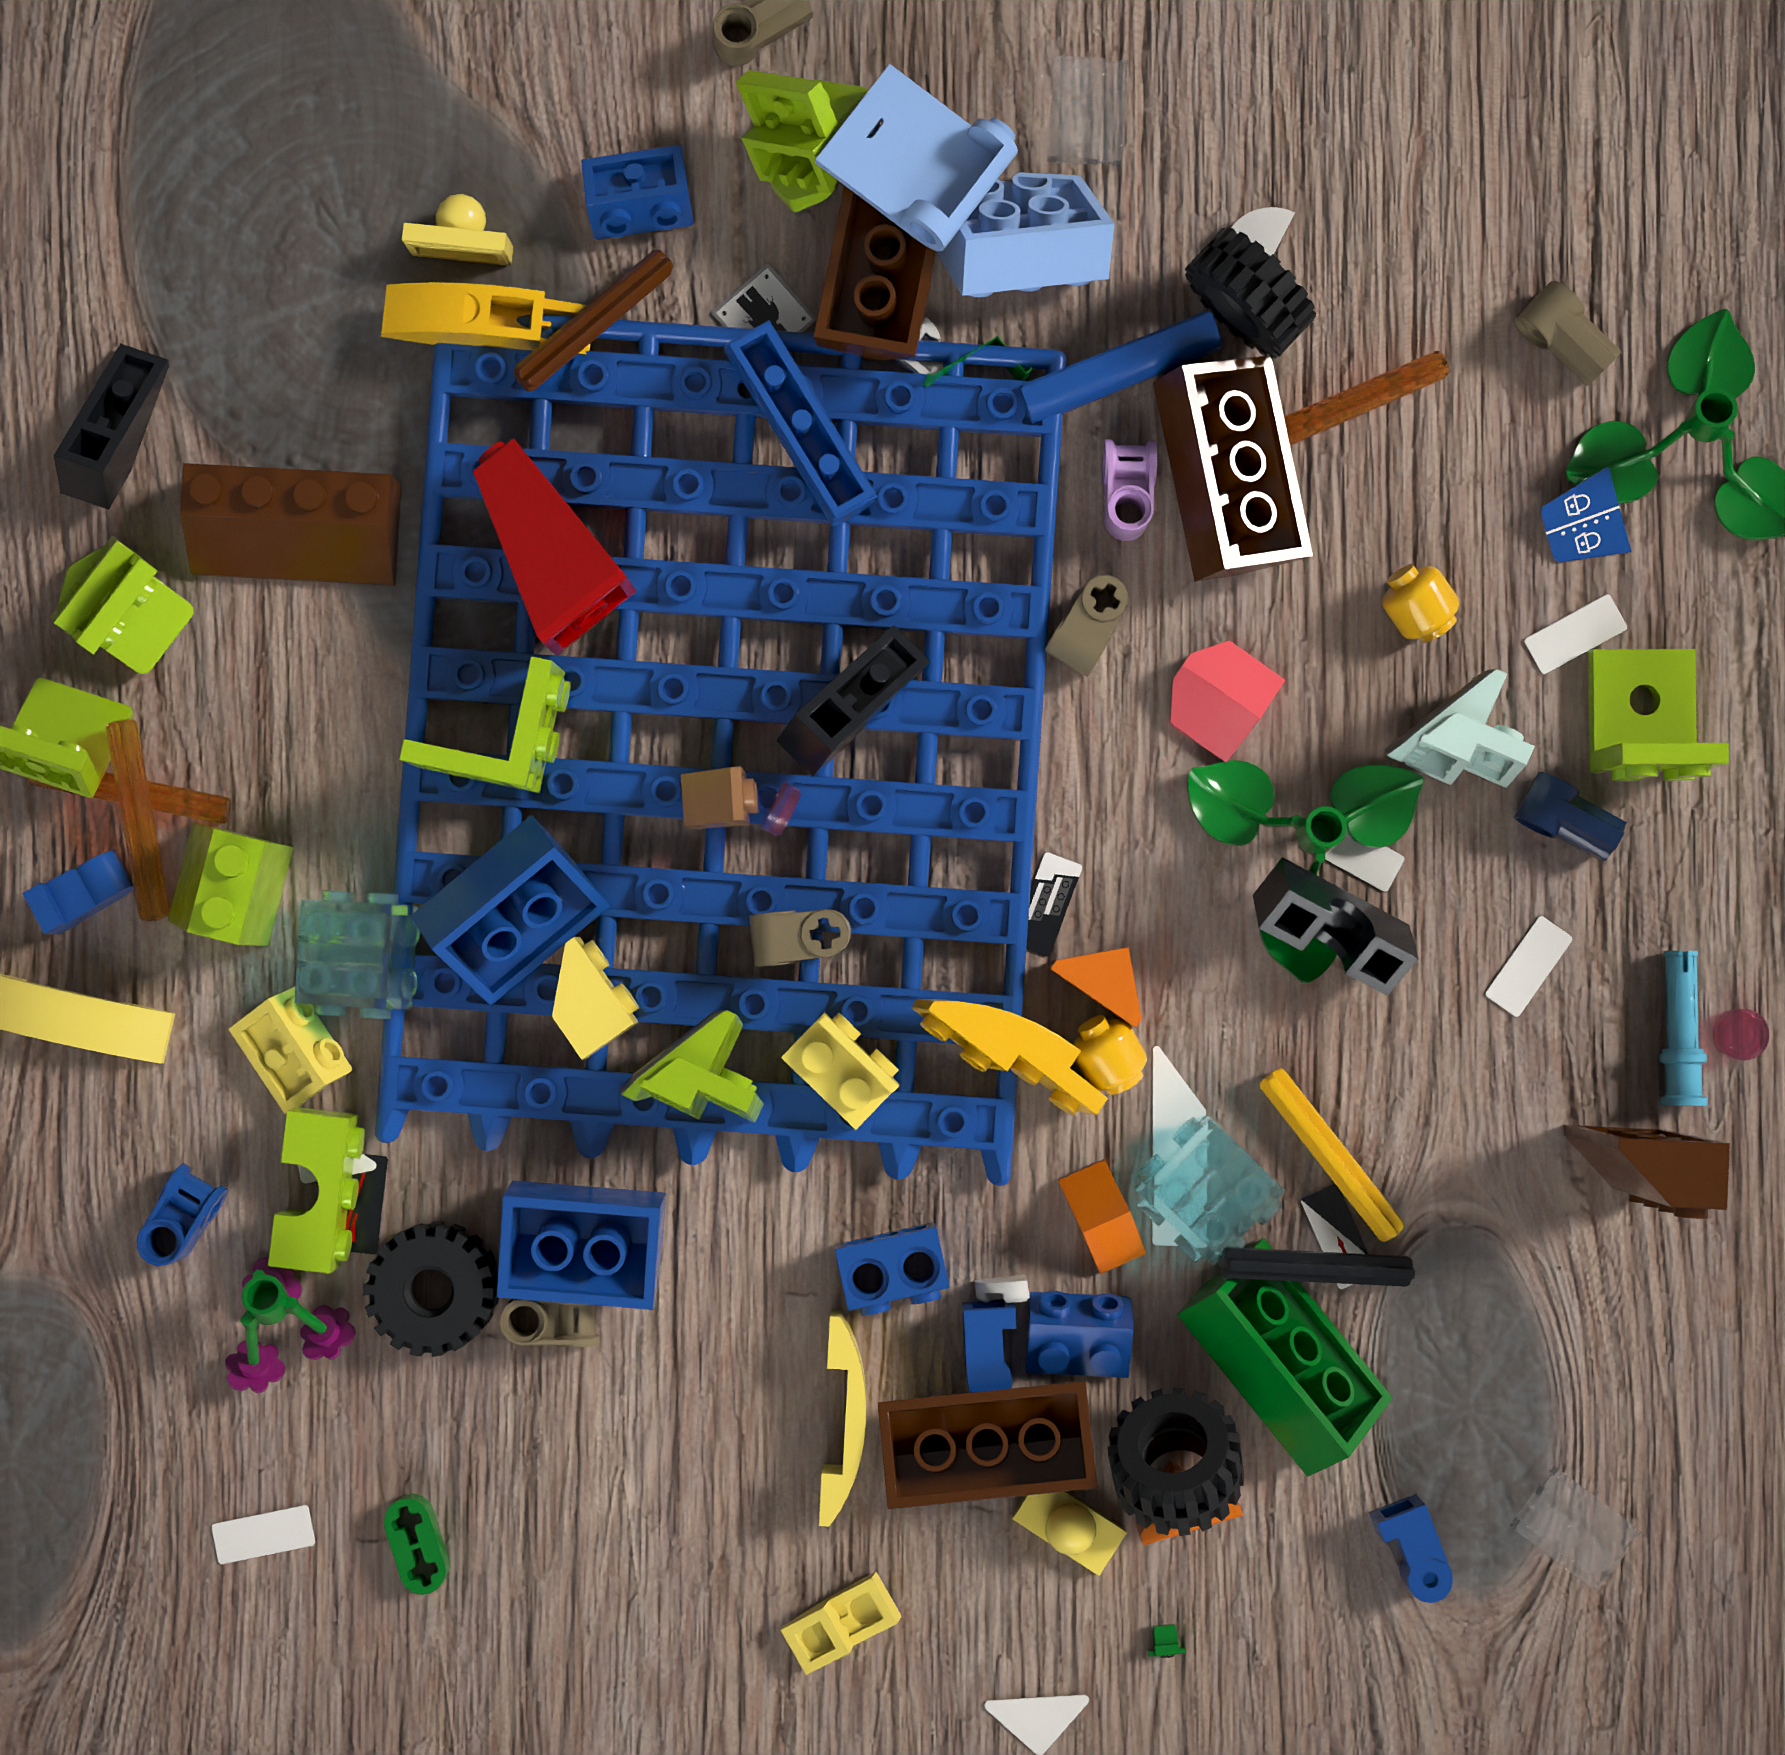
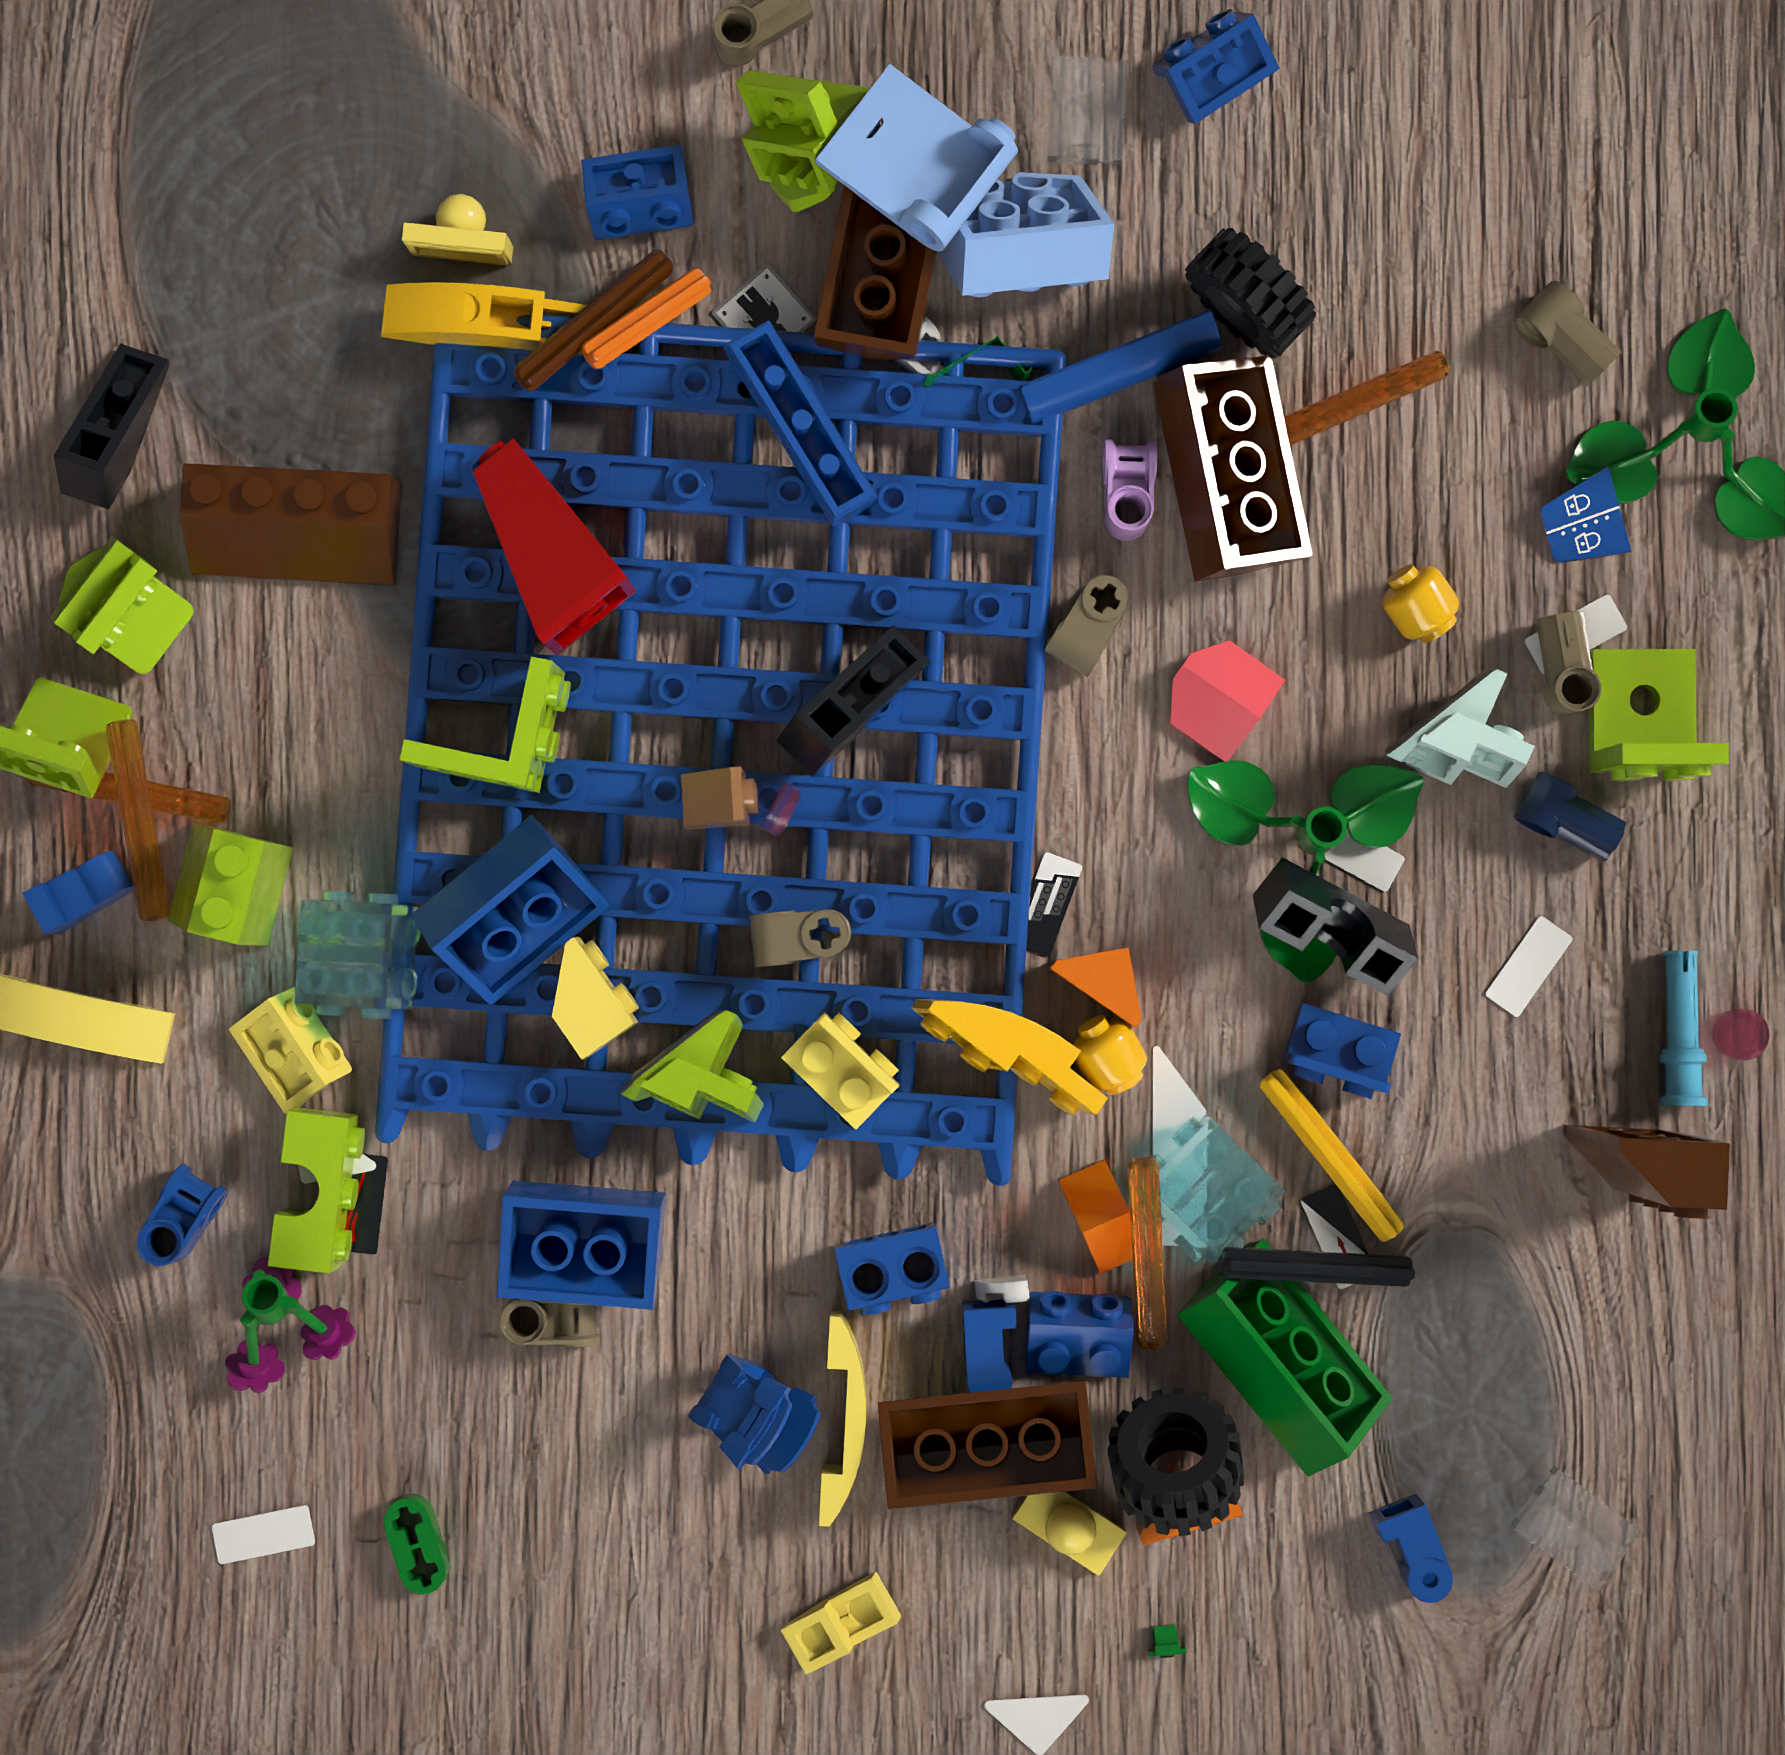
black tyre [363,1221,499,1357] -> none
white tile [1231,207,1295,256] -> none
none -> orange axle [581,268,711,369]
none -> blue piece [688,1354,821,1474]
none -> clear orange axle [1127,1156,1168,1351]
none -> blue bracket [1152,9,1280,124]
none -> blue bracket [1282,1003,1401,1100]
none -> dark tan piece [1536,611,1601,716]

